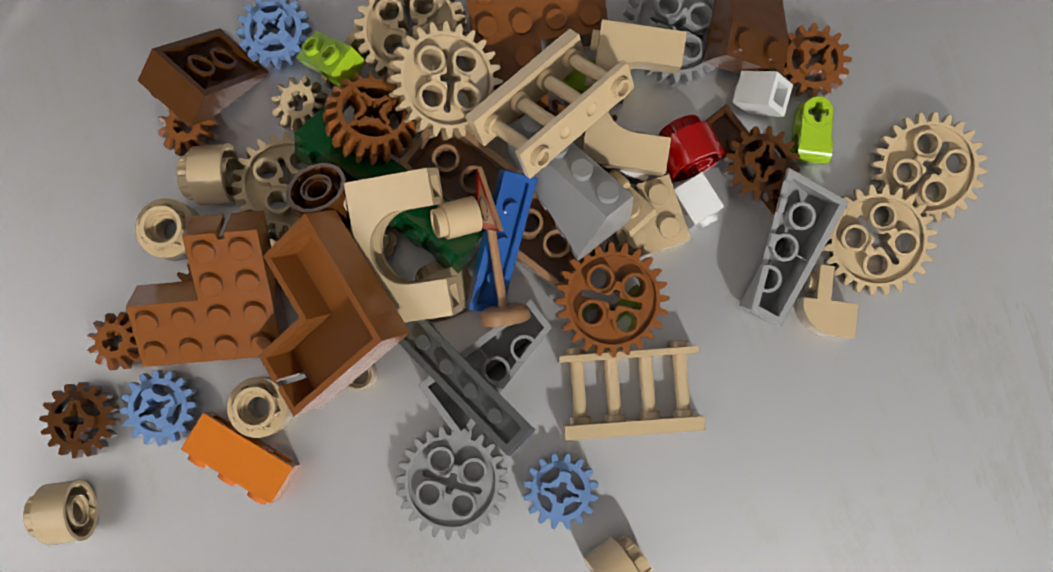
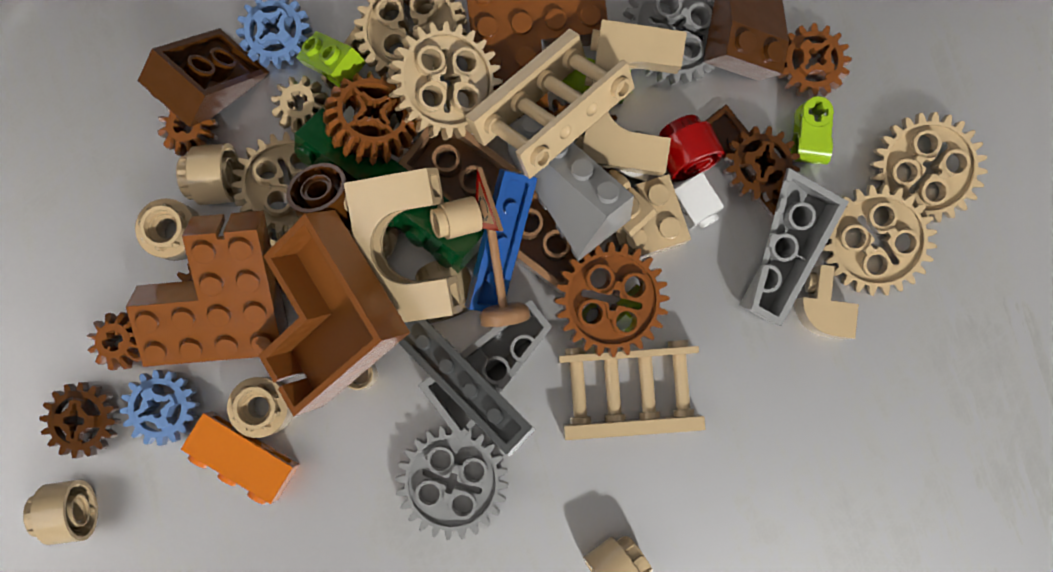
medium blue gear [523,452,599,529] -> none
white brick [732,71,793,117] -> none

